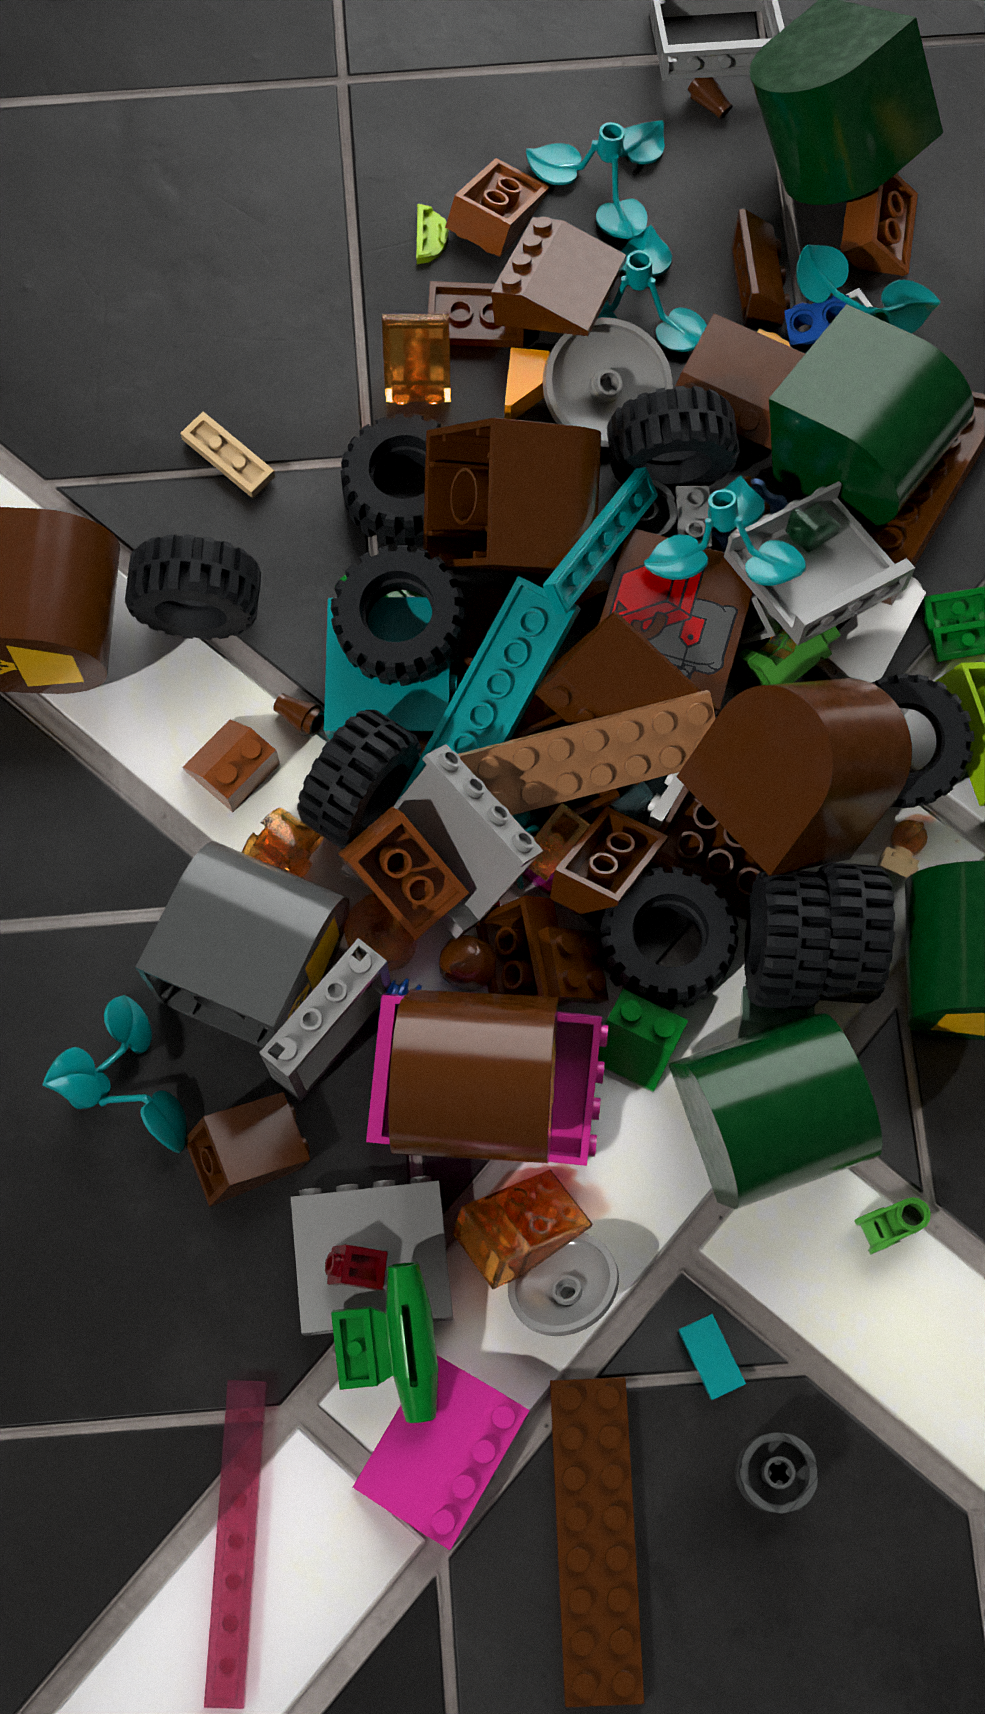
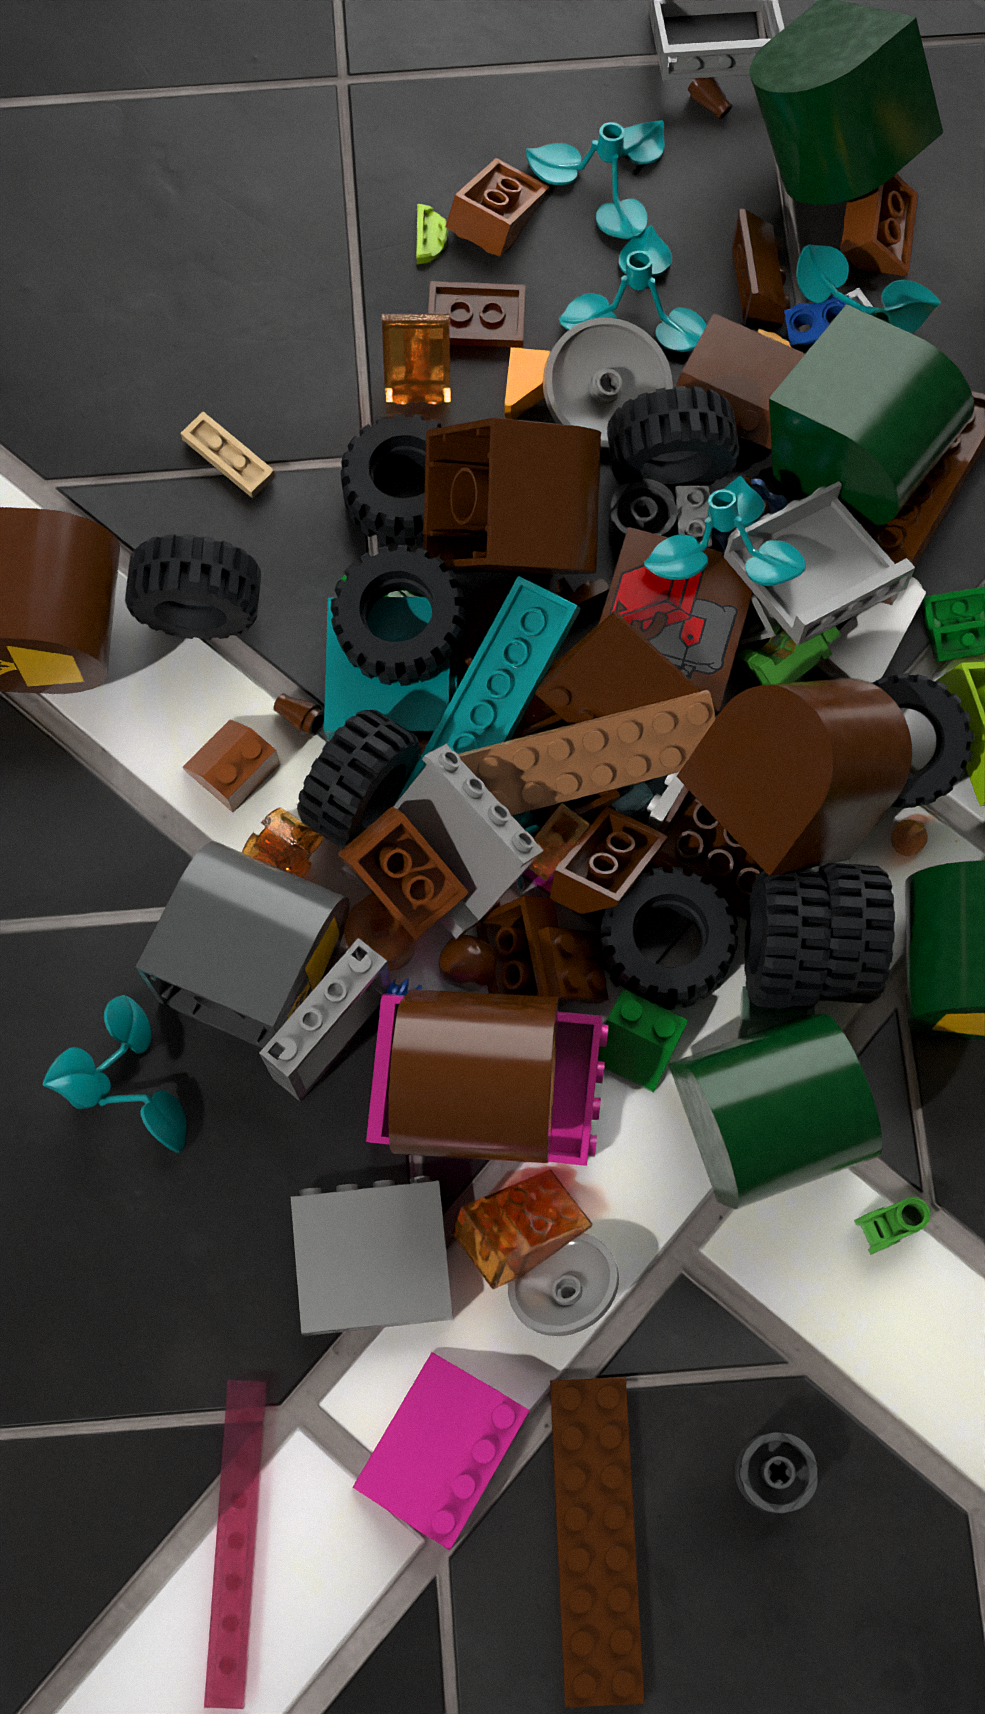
reddish brown slope [185,1092,310,1207] -> none
dark red bracket [325,1244,388,1291] -> none
green plate [331,1262,439,1423] -> none
slope [491,217,627,336] -> none
teal tile [543,467,658,615] -> none
teal tile [678,1314,746,1401] -> none
clear green bracket [785,503,841,553] -> none
tan slope [877,845,919,880] -> none

